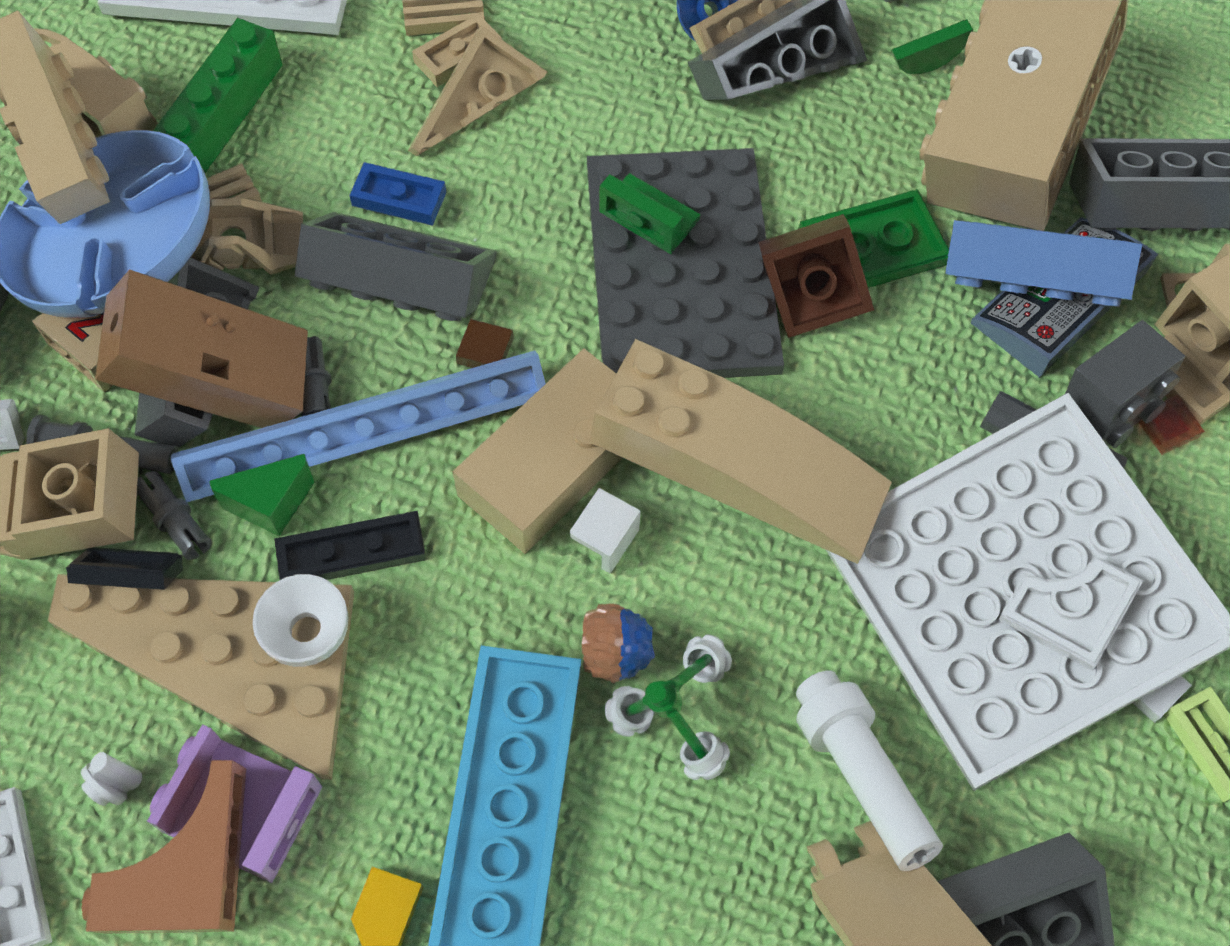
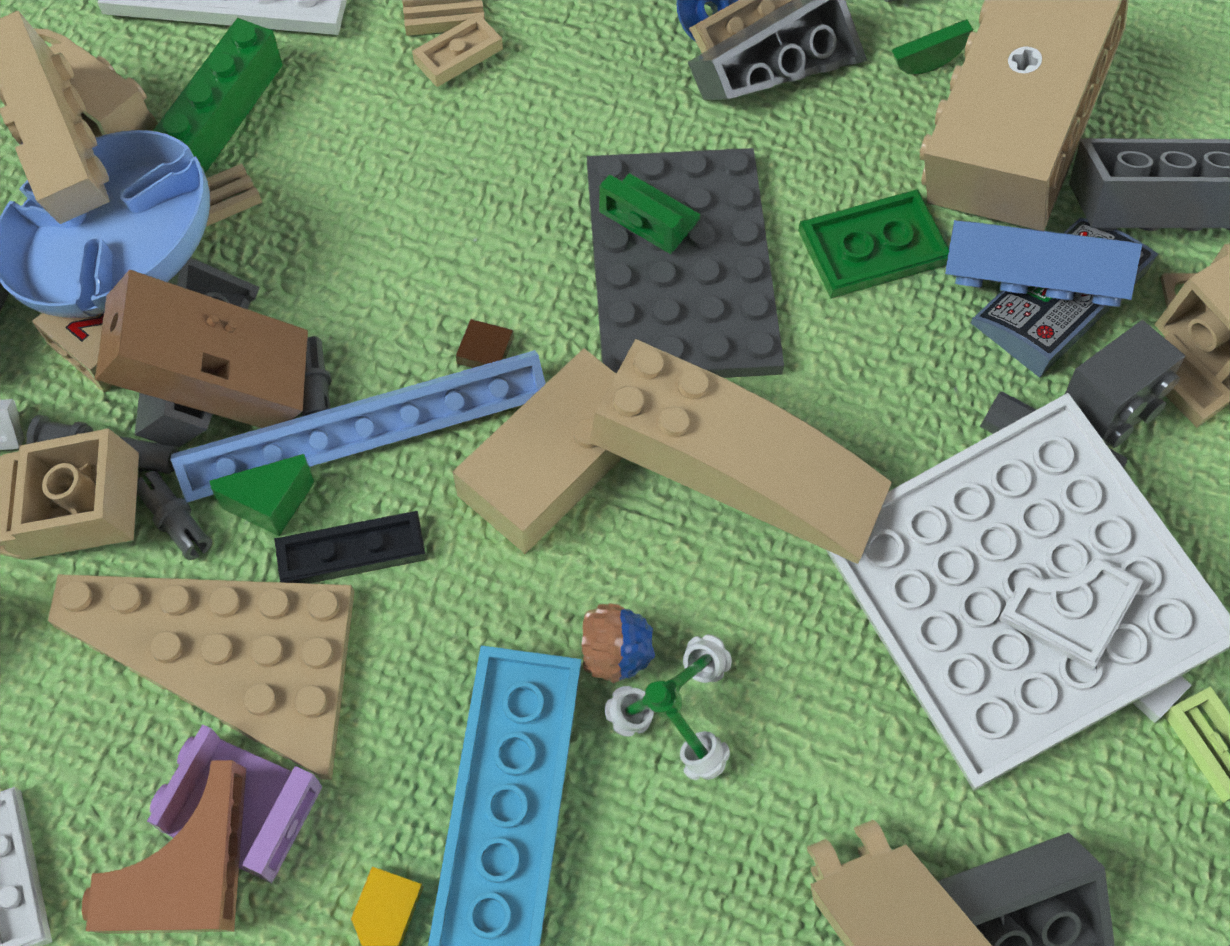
black tile [66,547,183,590] -> none
white plate [81,752,142,806] -> none
tan piece [191,198,303,275] -> none
white piece [253,574,348,667] -> none
dark grey slope [295,212,497,321] -> none
blue plate [349,162,447,226] -> none
tan wing [408,26,547,156] -> none
white panel [570,488,641,573] -> none
copper slope [759,214,874,338] -> none
white piece [796,671,943,871] -> none
clear red tile [1138,395,1205,455] -> none

